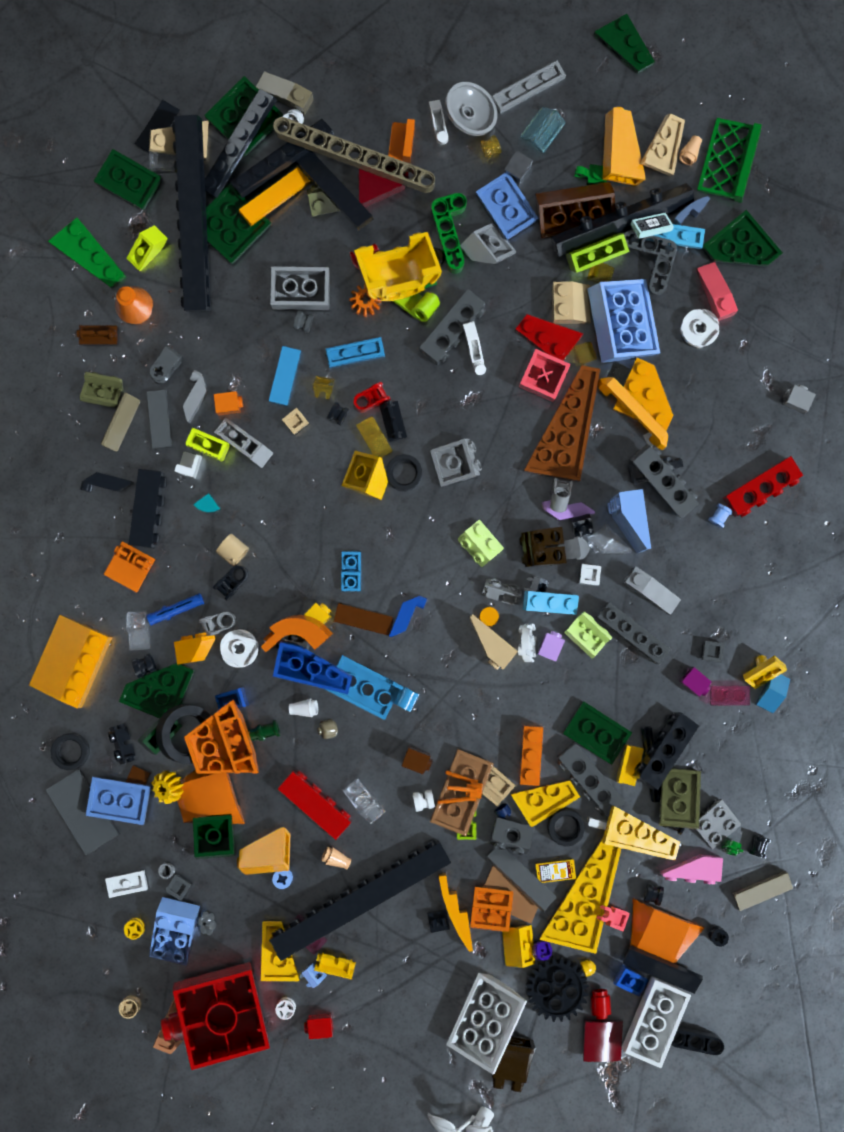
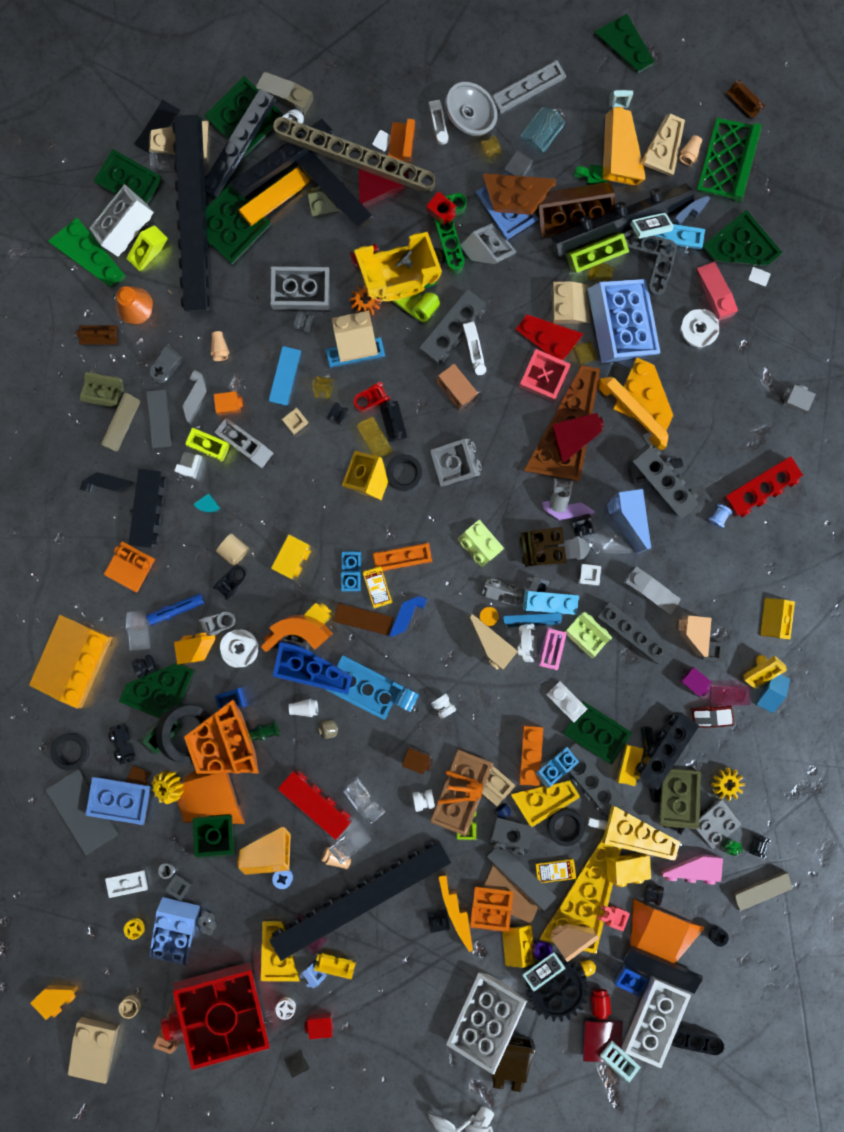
none -> light orange slope [30,985,79,1020]
none -> tan slope [68,1017,119,1084]
none -> white slope [89,184,154,256]
none -> light nougat cone [210,331,229,361]
none -> yellow brick [271,535,311,580]
none -> clear smoke plate [284,1050,310,1078]
none -> clear slope [329,822,372,864]
none -> tan slope [331,311,378,362]
none -> tile [362,566,392,608]
none -> white sticker [372,130,391,151]
none -> orange tile [372,543,432,571]
none -> dark grey plant [395,250,414,269]
none -> red brick [426,191,457,225]
none -> white wheel [430,694,457,719]
none -> nougat hinge [435,364,478,410]
none -> dark orange wing [483,173,556,215]
none -> dark azure tile [503,613,562,628]
none -> tile [523,952,566,991]
none -> dark azure slope [535,747,579,788]
none -> bright pink tile [539,628,567,670]
none -> white plate [546,681,587,722]
none -> light nougat slope [550,924,599,962]
none -> dark red slope [551,412,604,464]
none -> light aqua slope [600,1041,641,1083]
none -> yellow brick [606,852,651,887]
none -> light aqua slope [609,90,633,108]
none -> light nougat slope [678,616,712,657]
none -> slope [691,705,734,728]
none -> yellow gear [711,768,745,801]
none -> reddish brown hinge [726,79,766,119]
none -> white sticker [748,267,770,286]
none -> yellow panel [760,598,795,640]

